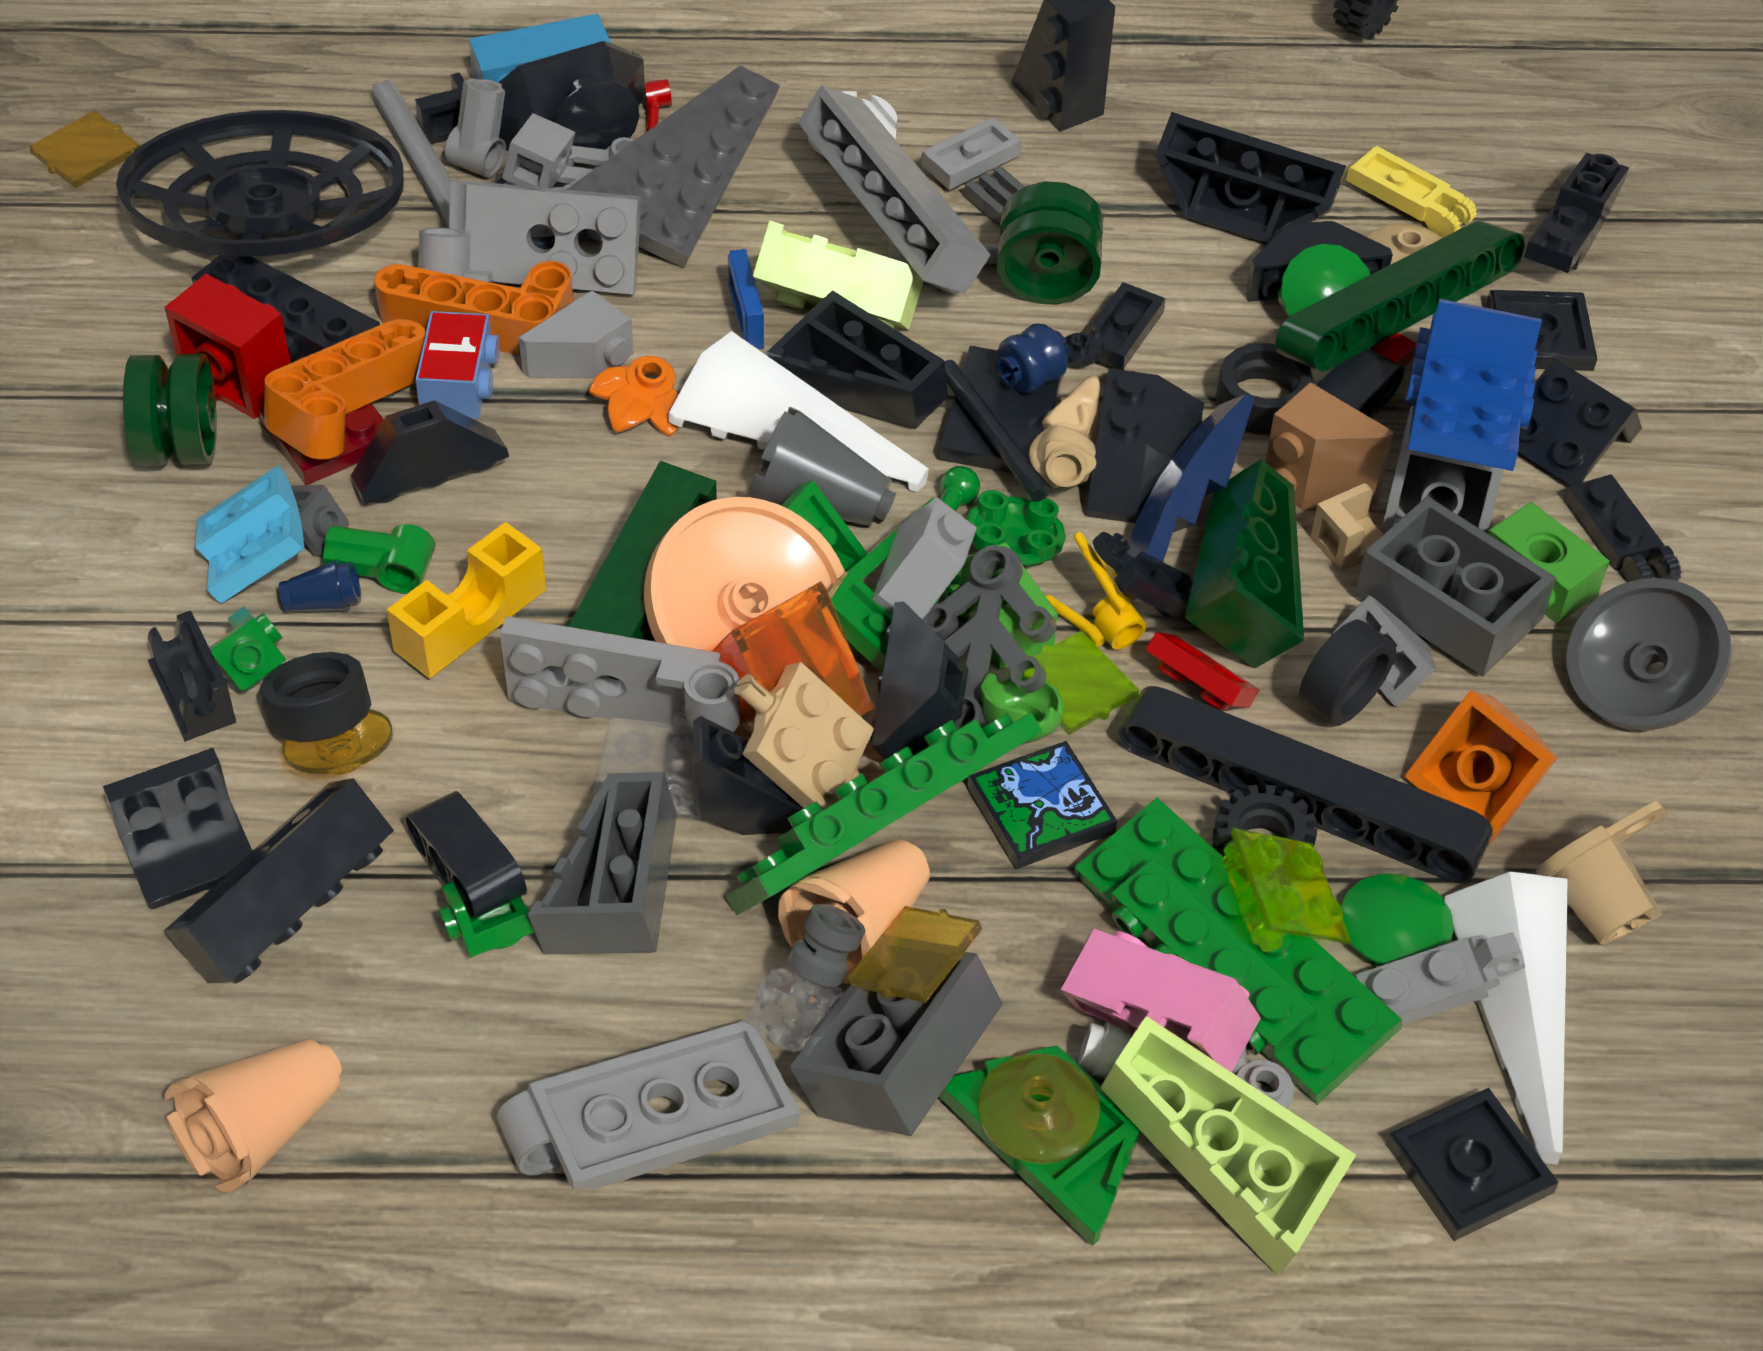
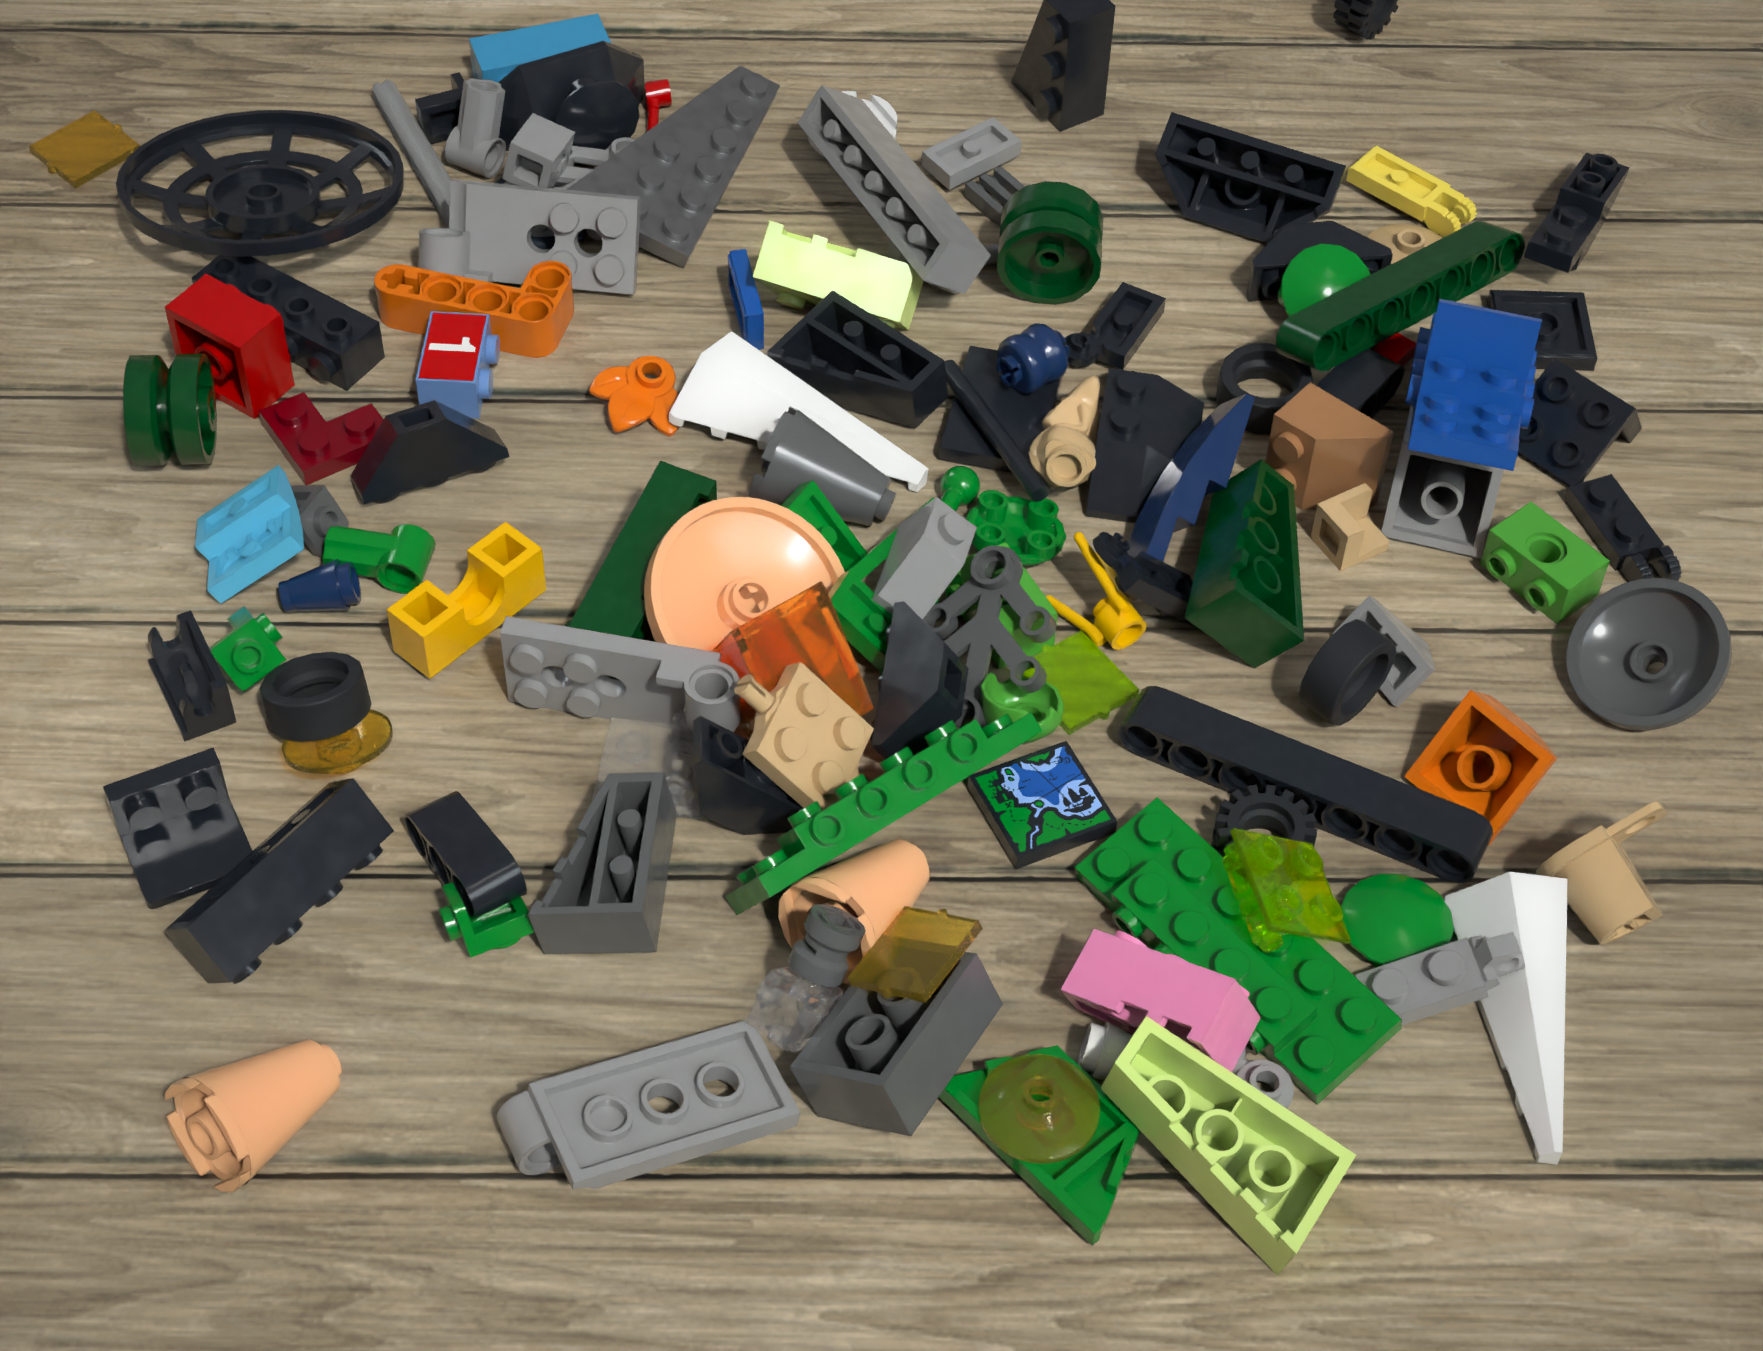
orange beam [264,319,425,459] -> none
light grey slope [519,290,634,378] -> none
red plate [1146,632,1260,711] -> none
dark grey brick [1355,496,1556,676] -> none
black tile [1386,1087,1559,1241] -> none

